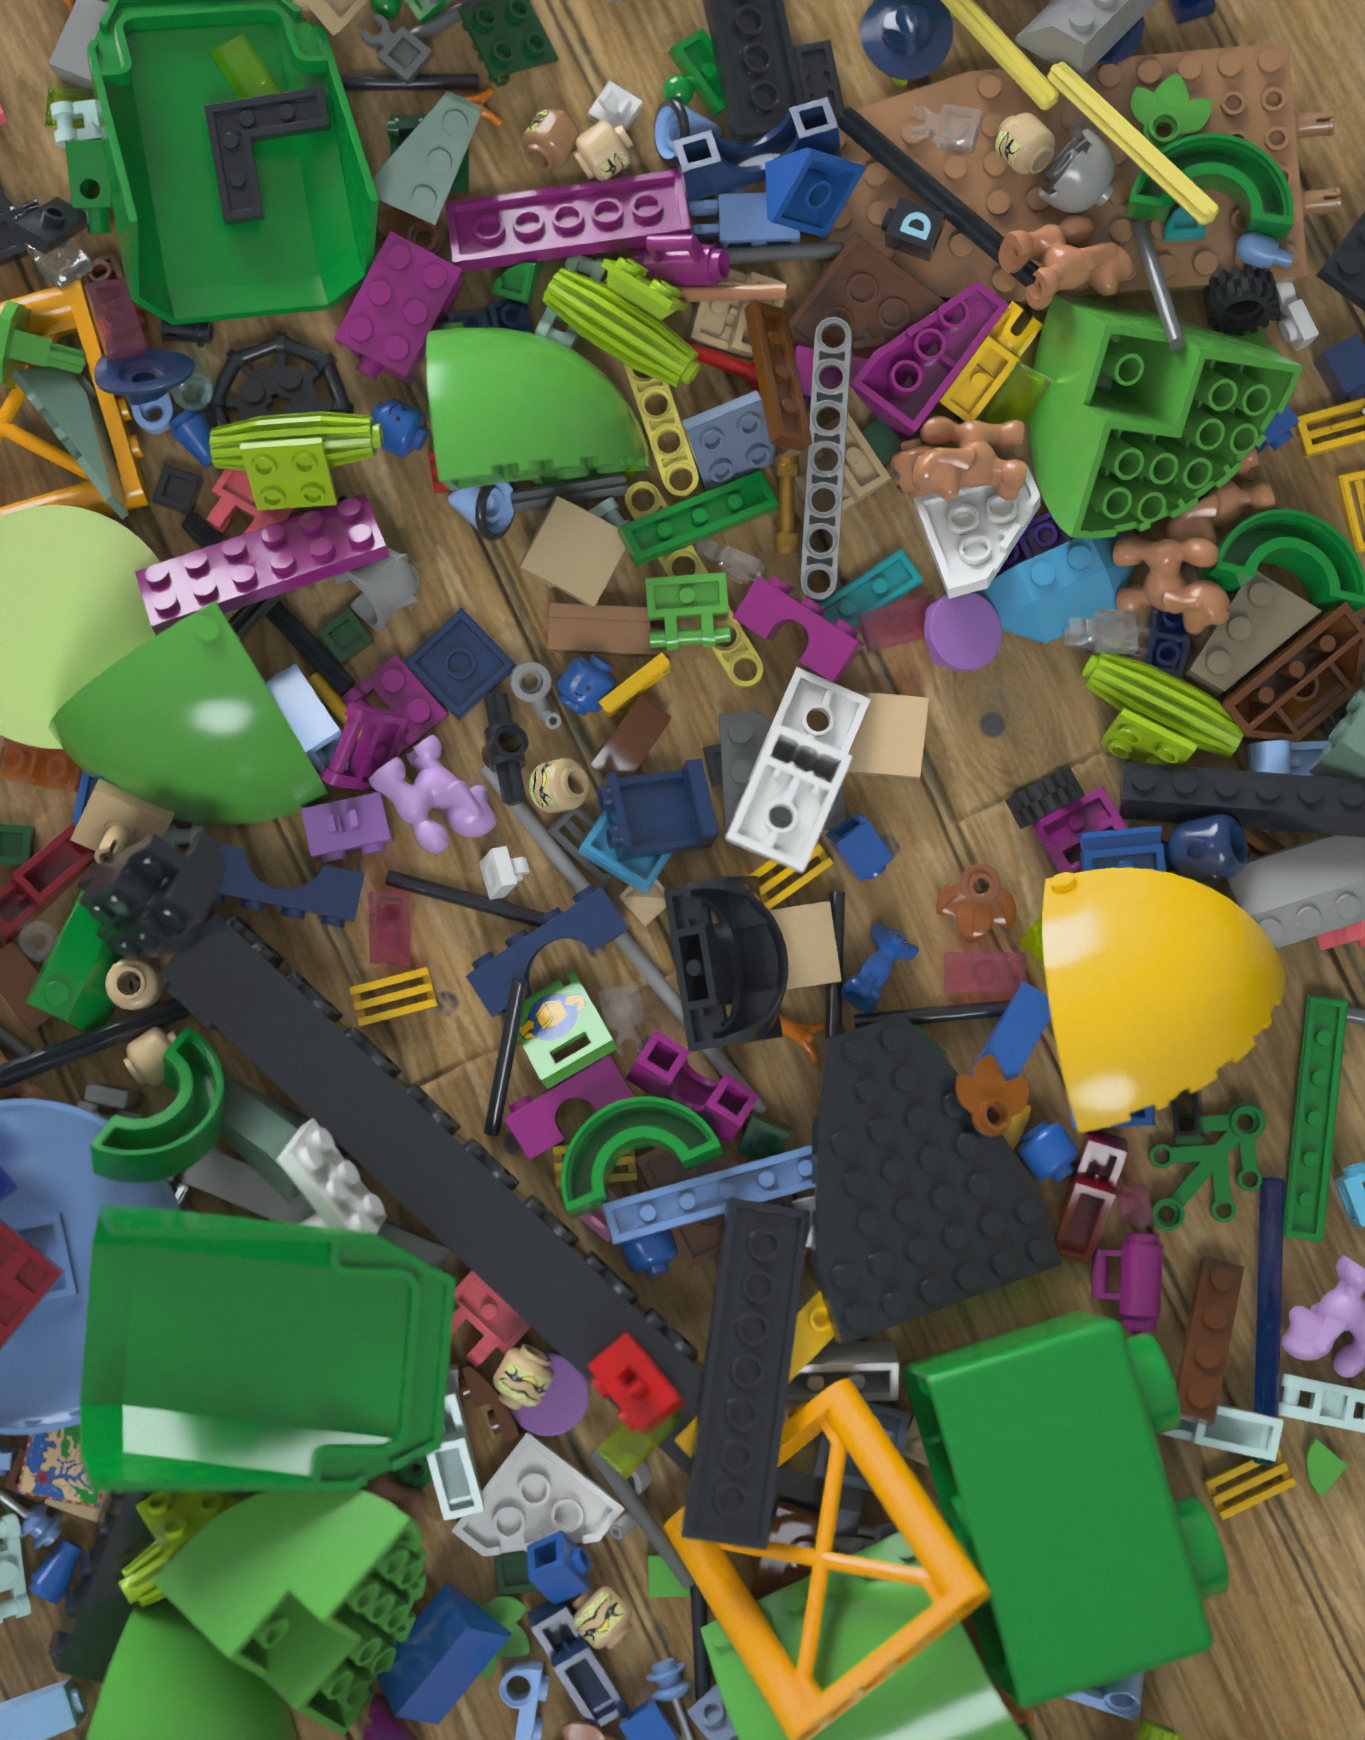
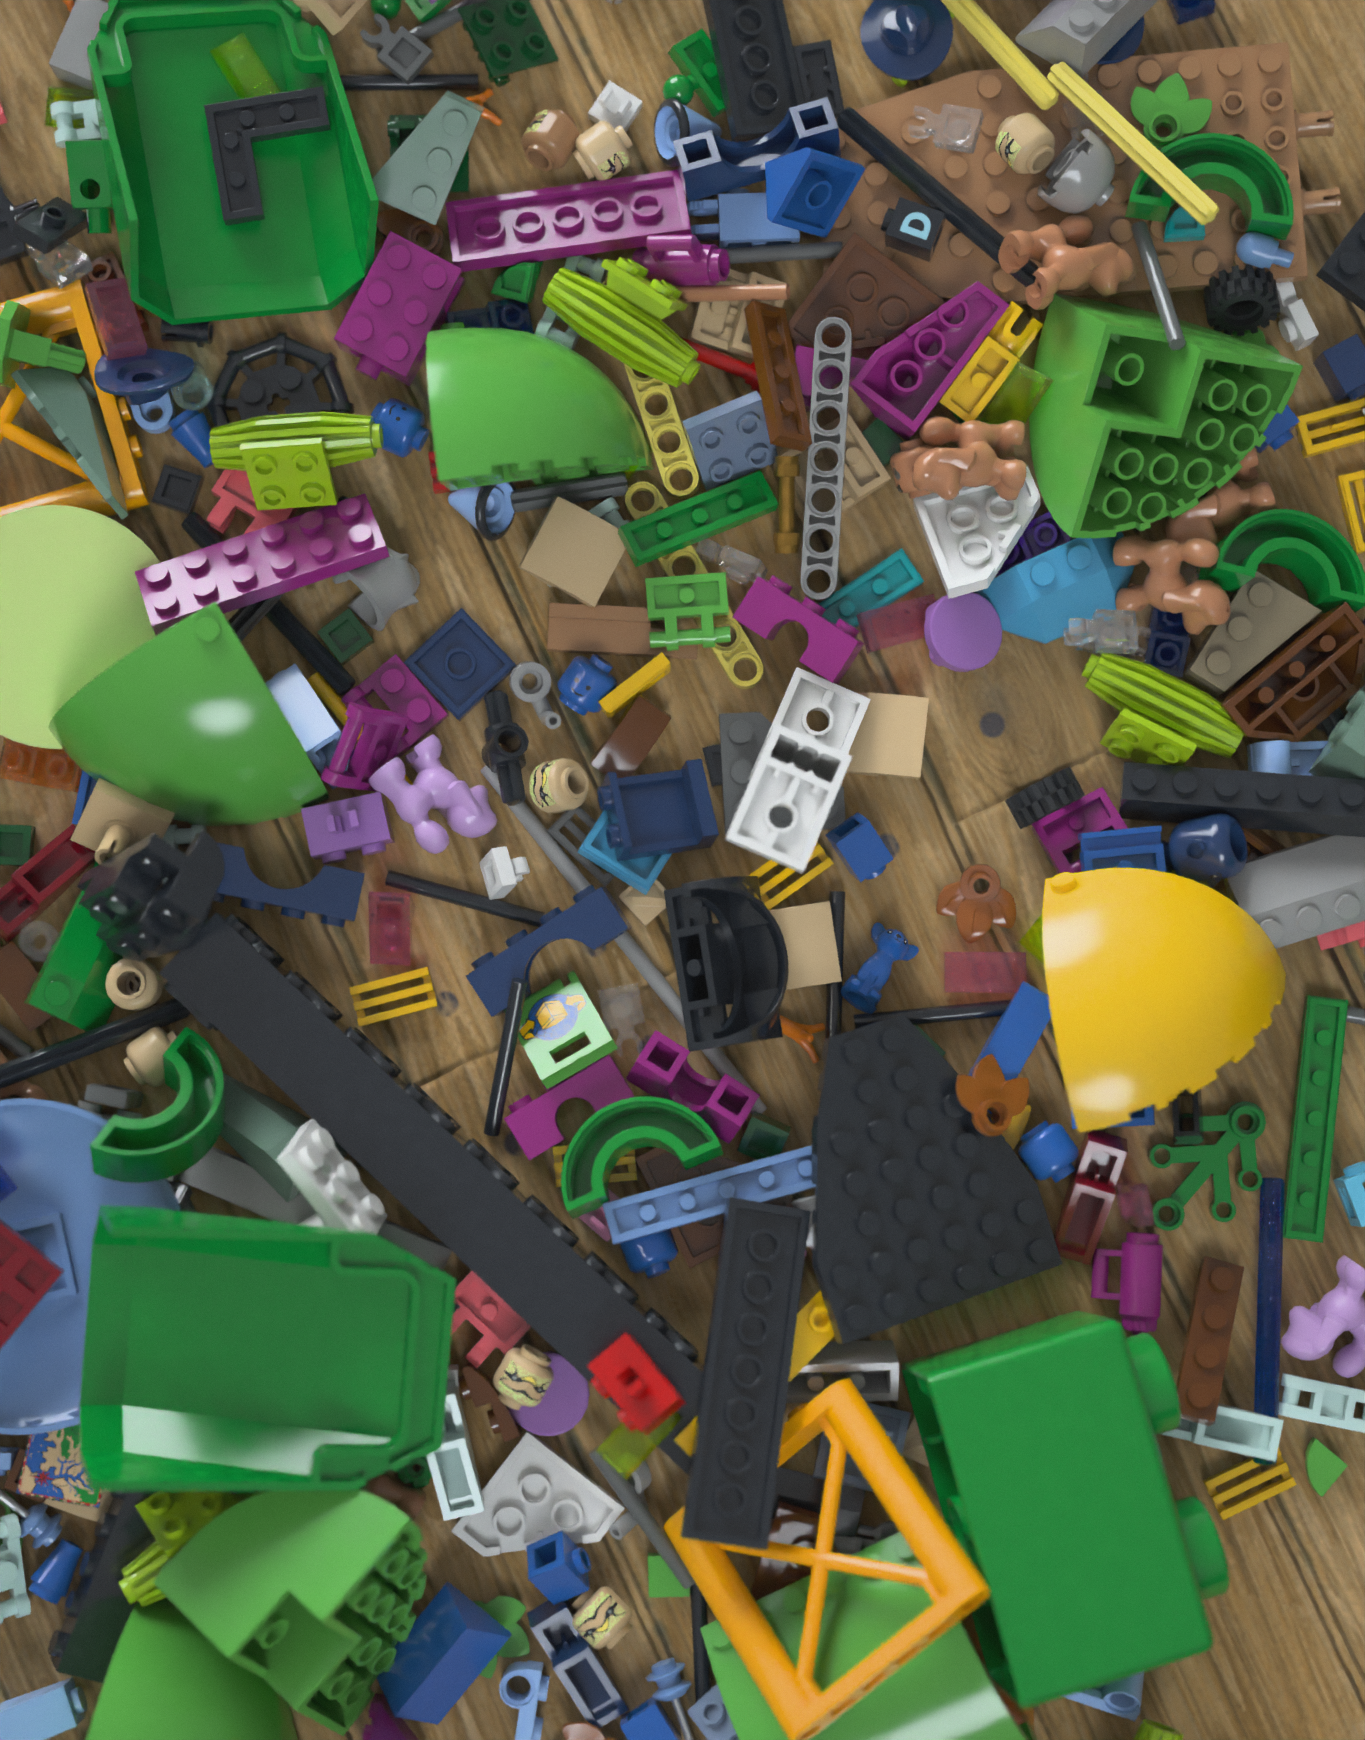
dark green tile [493,1550,539,1596] -> none

